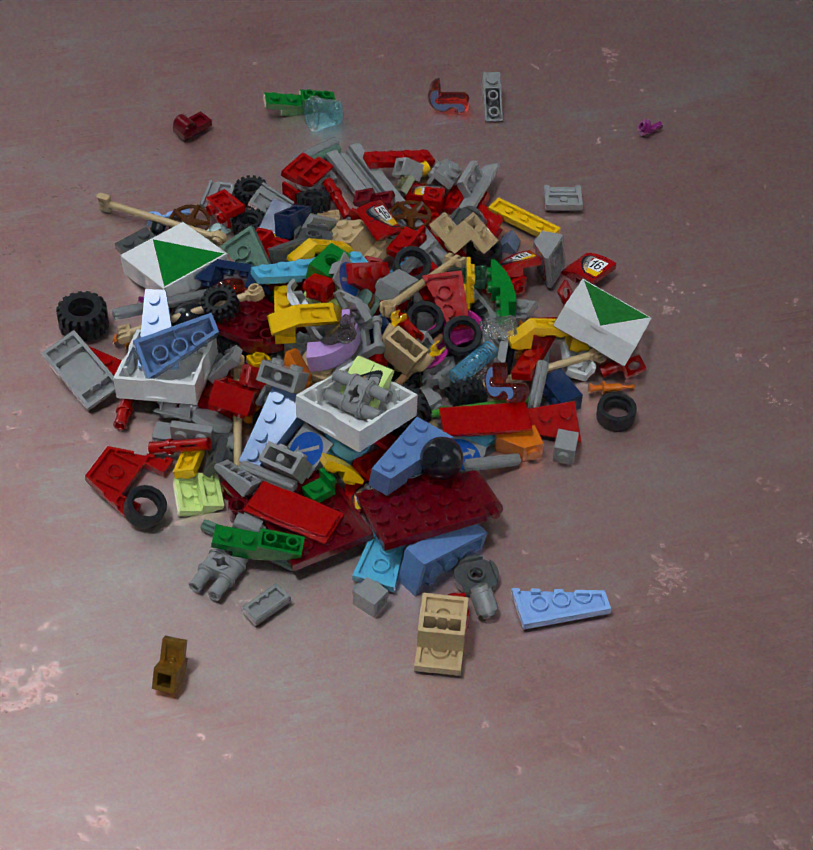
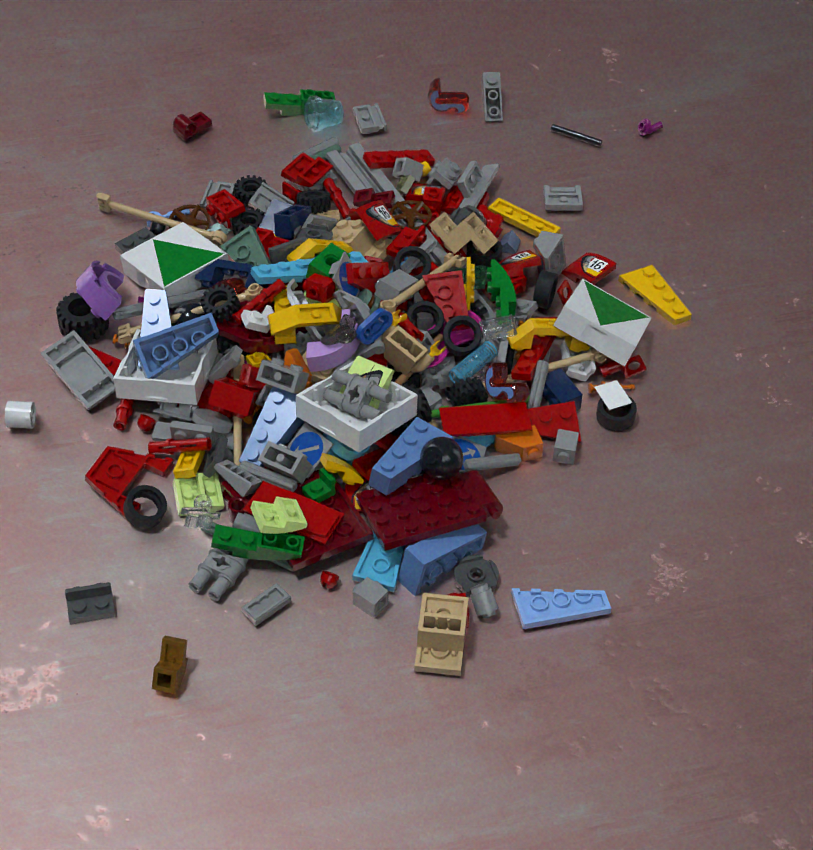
none -> white piece [5,401,36,429]
none -> dark grey bracket [65,582,115,625]
none -> medium lavender brick [76,261,124,321]
none -> red hinge [137,414,156,431]
none -> clear hips [181,494,221,530]
none -> red pin [232,279,286,325]
none -> white bracket [241,305,274,333]
none -> yellowish green slope [250,496,308,534]
none -> red hinge [320,571,339,589]
none -> light grey plate [353,103,387,134]
none -> blue plate [356,308,393,344]
none -> black tyre [533,270,558,309]
none -> black bar [551,124,602,147]
none -> white sticker [594,380,632,410]
none -> yellow wing [618,265,692,325]

